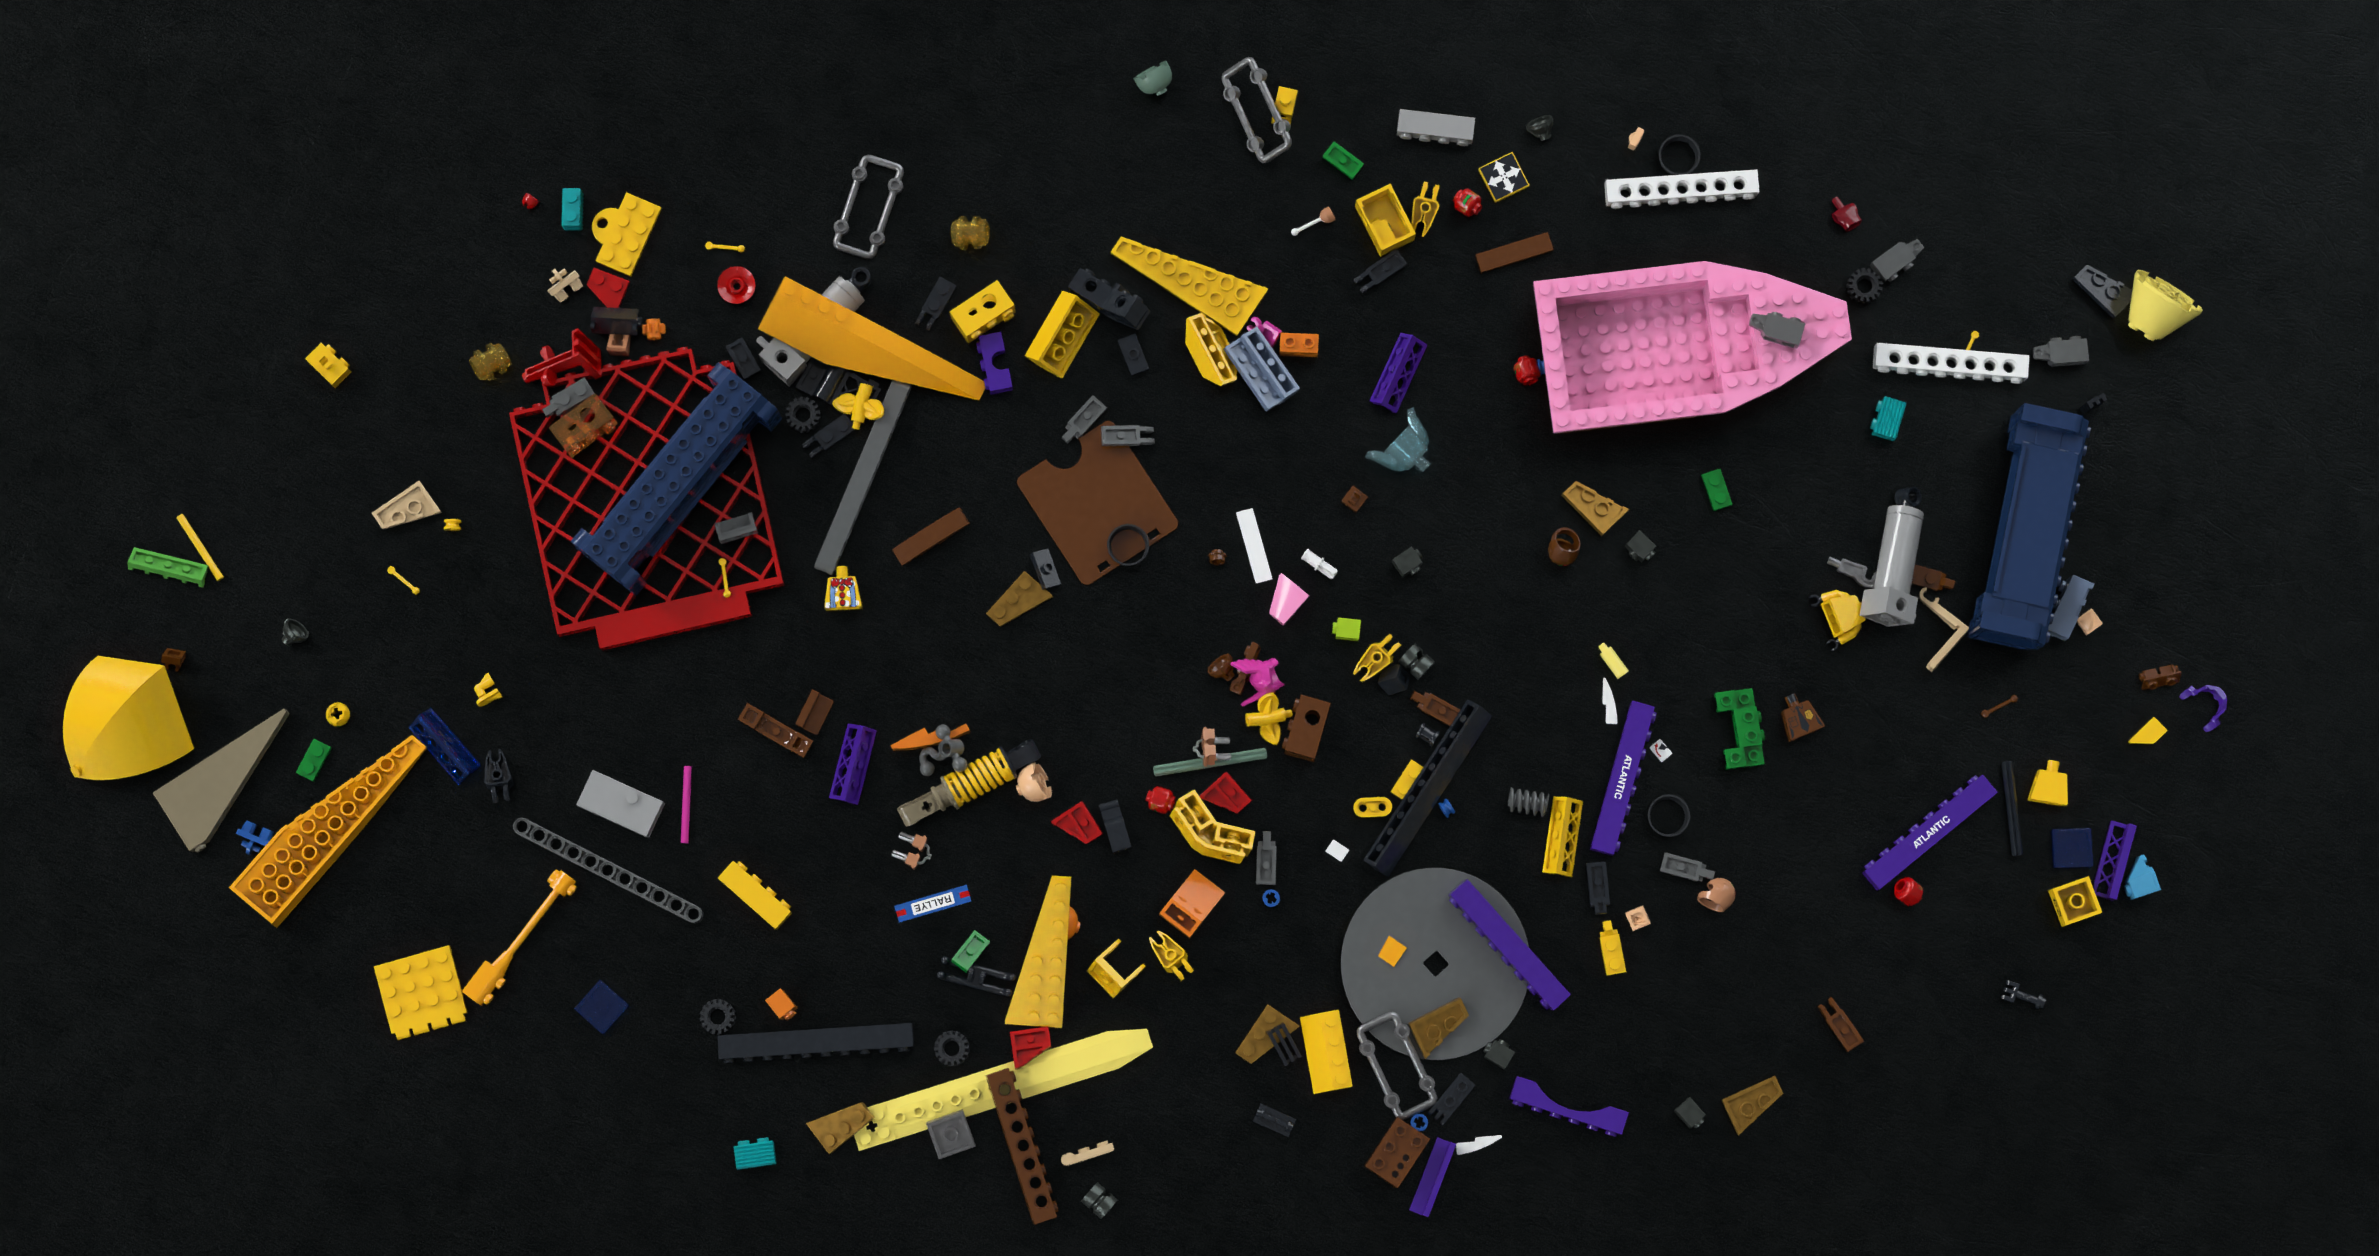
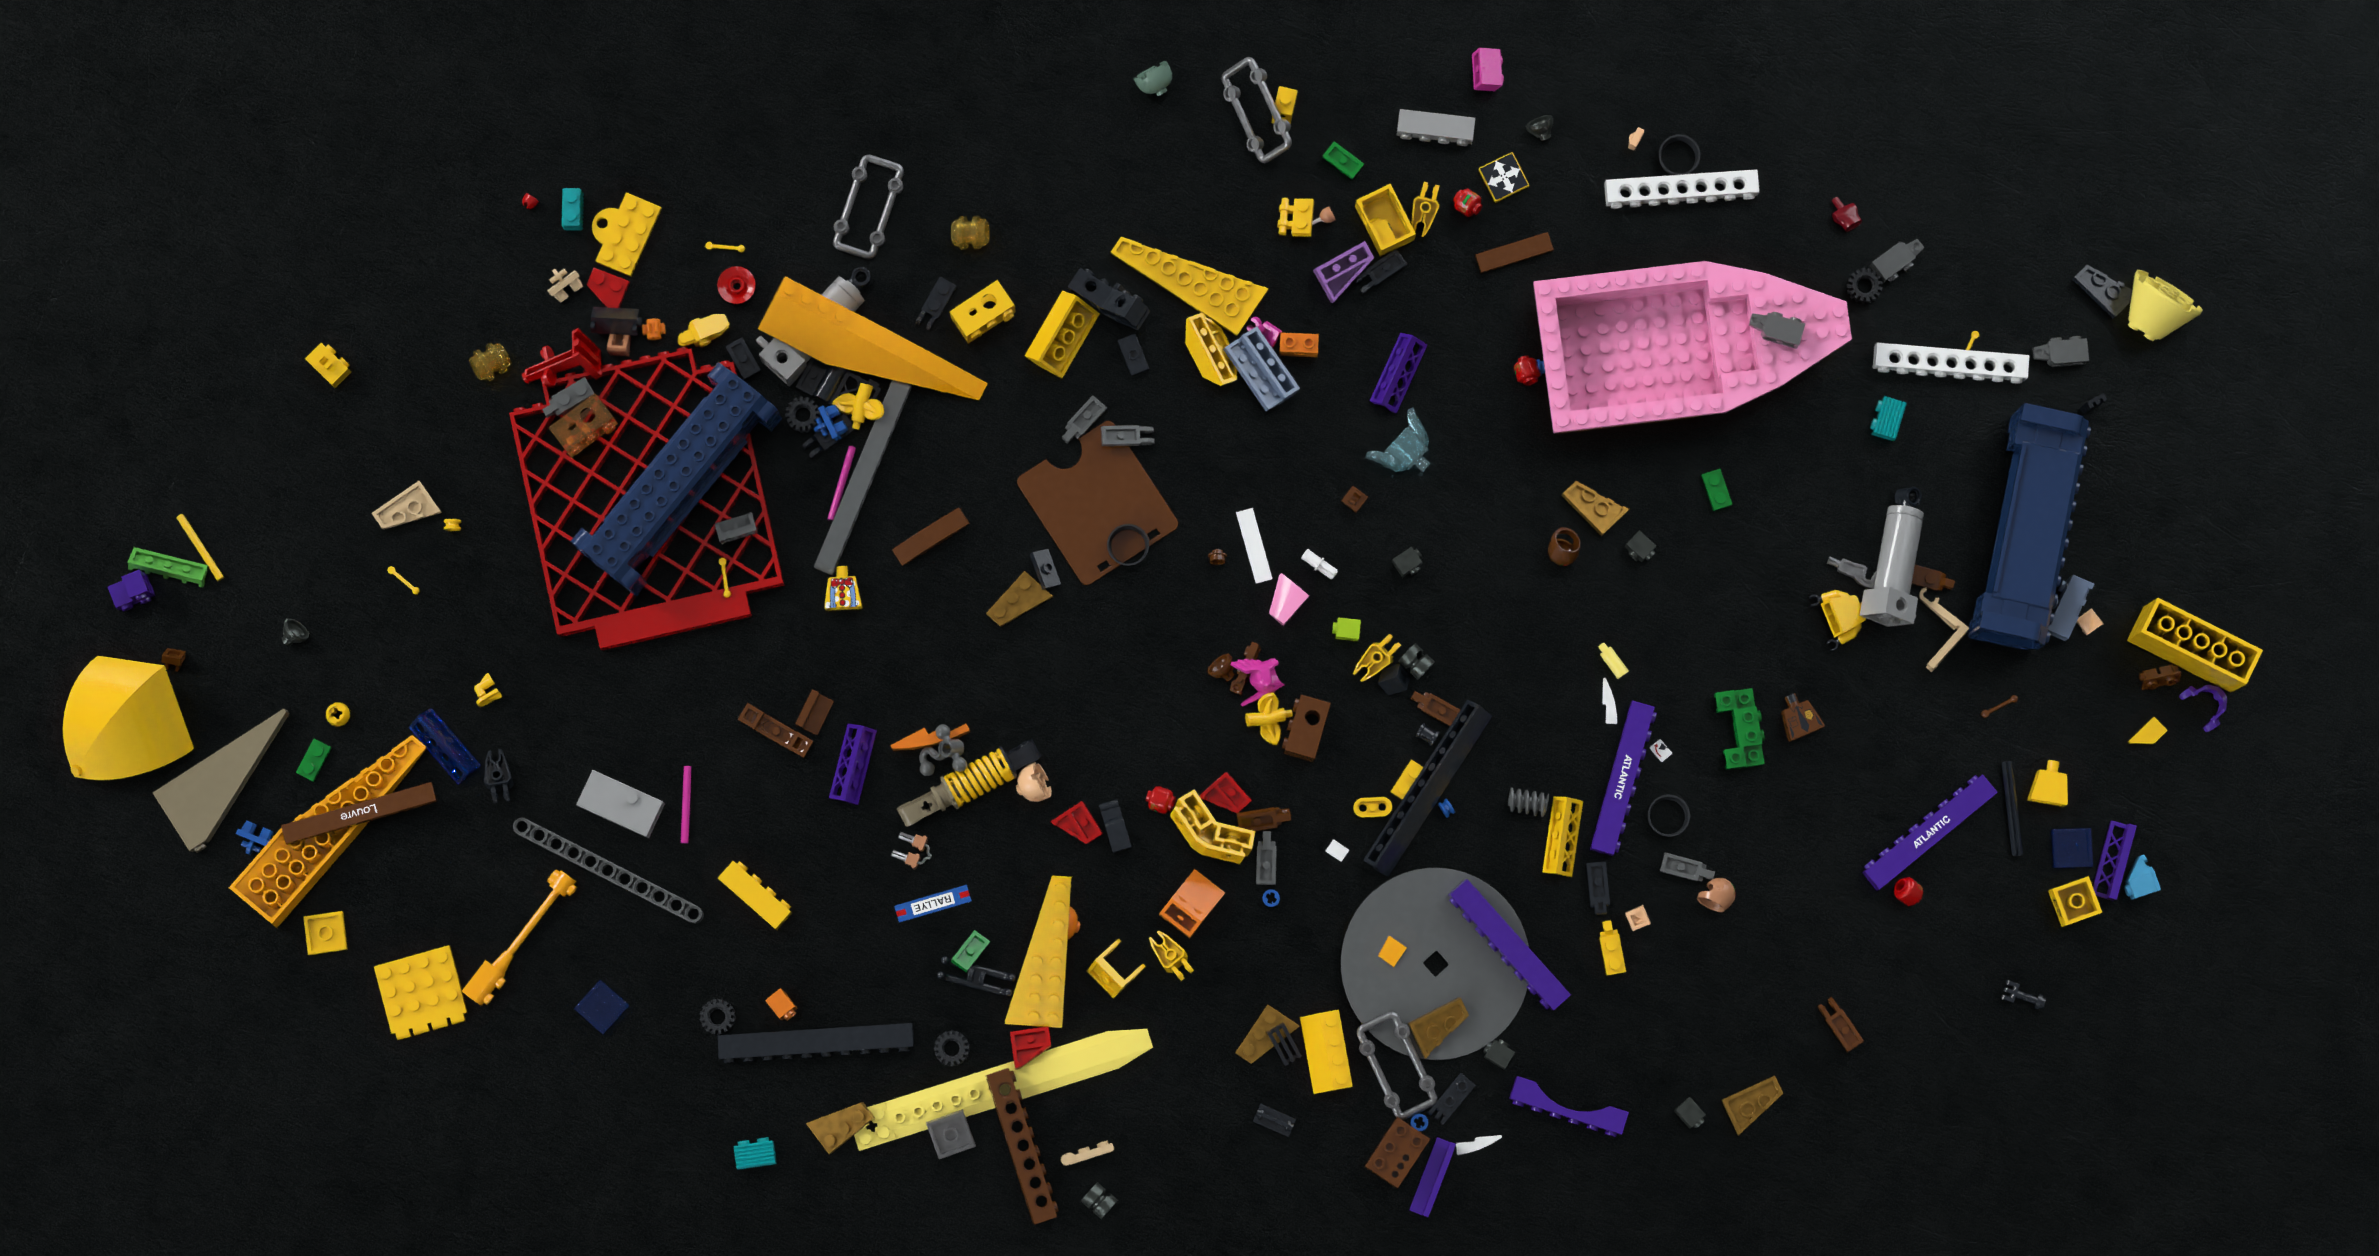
dark purple arch [976,332,1013,395] -> none
sand green axle [1153,748,1267,776] -> none
nougat piece [1193,727,1231,767] -> none
none -> dark purple brick [108,570,156,611]
none -> reddish brown tile [281,782,437,845]
none -> yellow tile [304,911,348,955]
none -> yellow hinge [678,314,730,347]
none -> blue hips [814,404,848,441]
none -> dark pink bar [827,446,856,520]
none -> reddish brown hinge [1237,807,1291,831]
none -> yellow plate [1277,198,1314,236]
none -> medium lavender wedge [1313,241,1374,303]
none -> dark pink brick [1472,48,1504,91]
none -> yellow brick [2127,598,2263,693]

